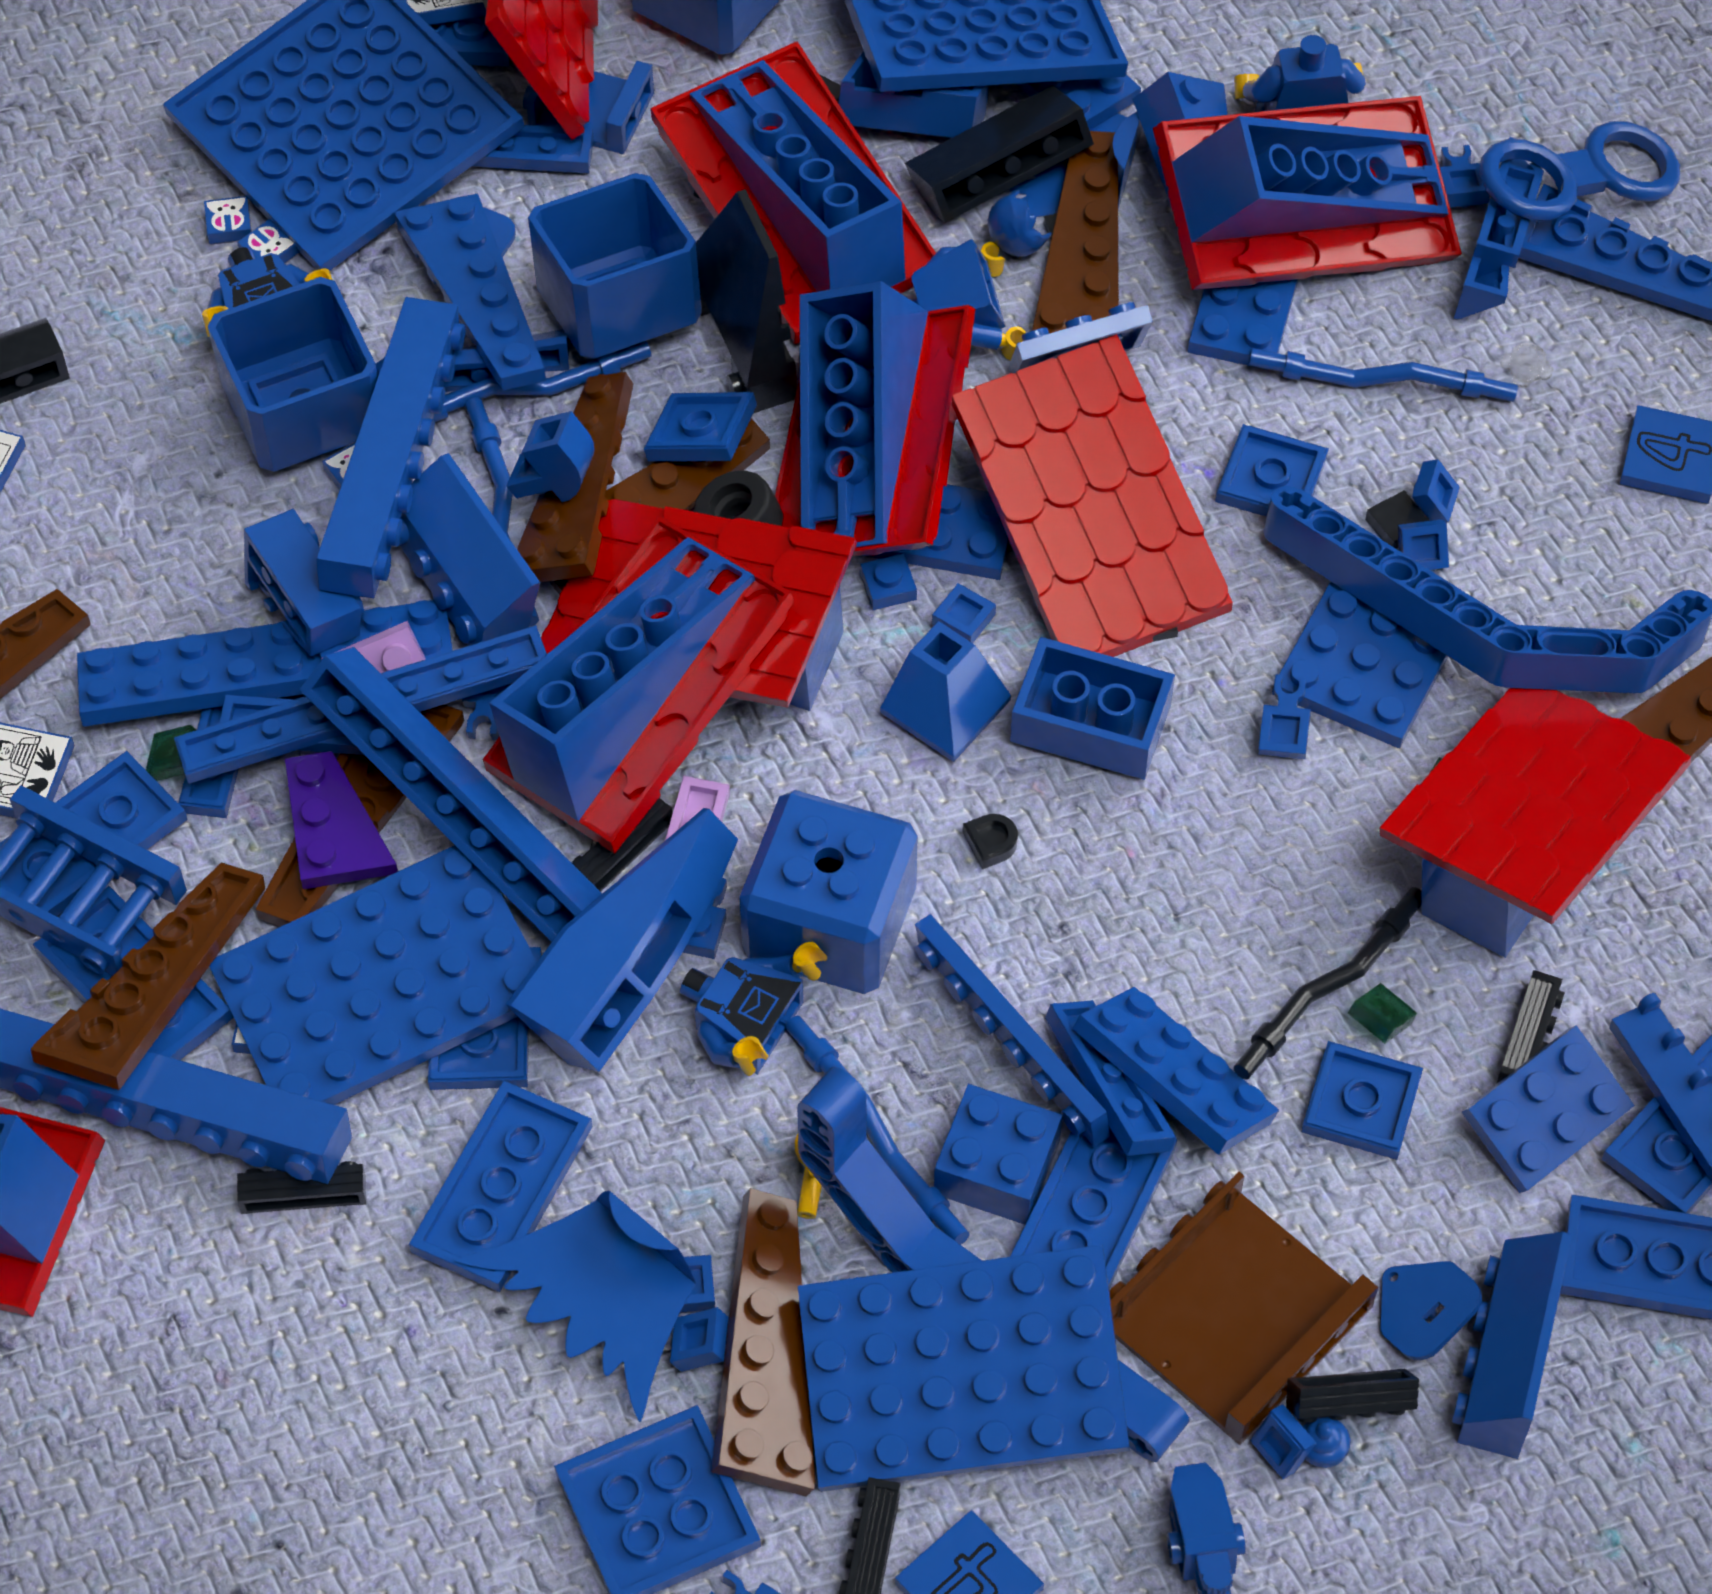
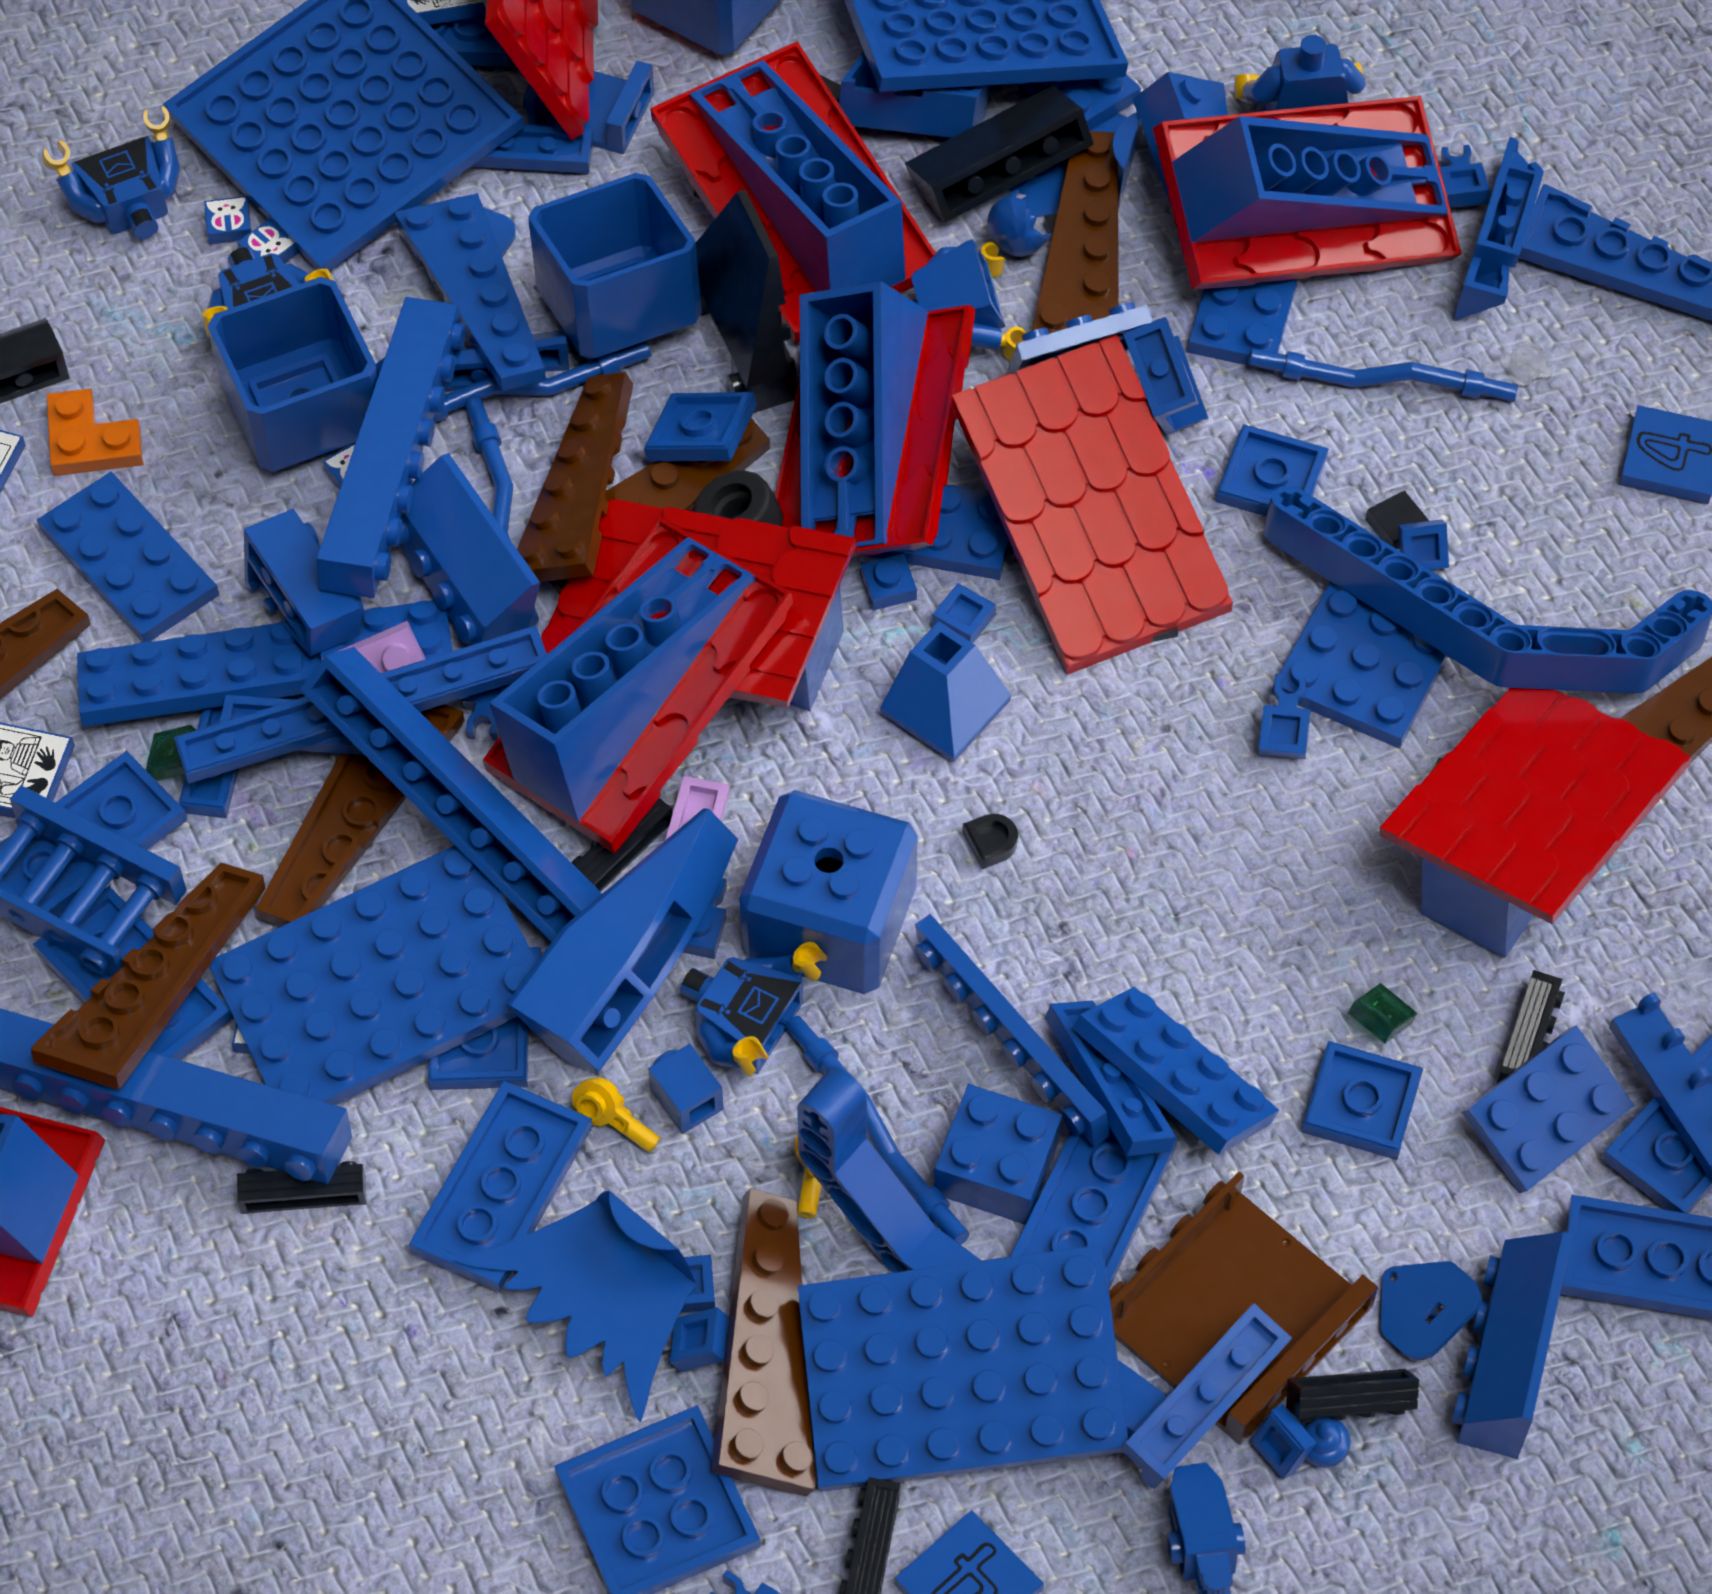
dark purple wing [285,751,398,889] -> none
blue brick [506,411,594,502] -> none
blue brick [1010,637,1175,780] -> none
black bar [1233,887,1422,1080] -> none
blue plate [1412,459,1460,523] -> none
blue bar [1479,121,1680,221] -> none
none -> blue plate [37,471,219,642]
none -> blue torso [41,106,180,239]
none -> orange plate [47,389,144,476]
none -> yellow plate [572,1077,661,1154]
none -> blue brick [648,1044,724,1134]
none -> blue hinge [1121,1303,1292,1489]
none -> blue panel [1123,317,1209,435]

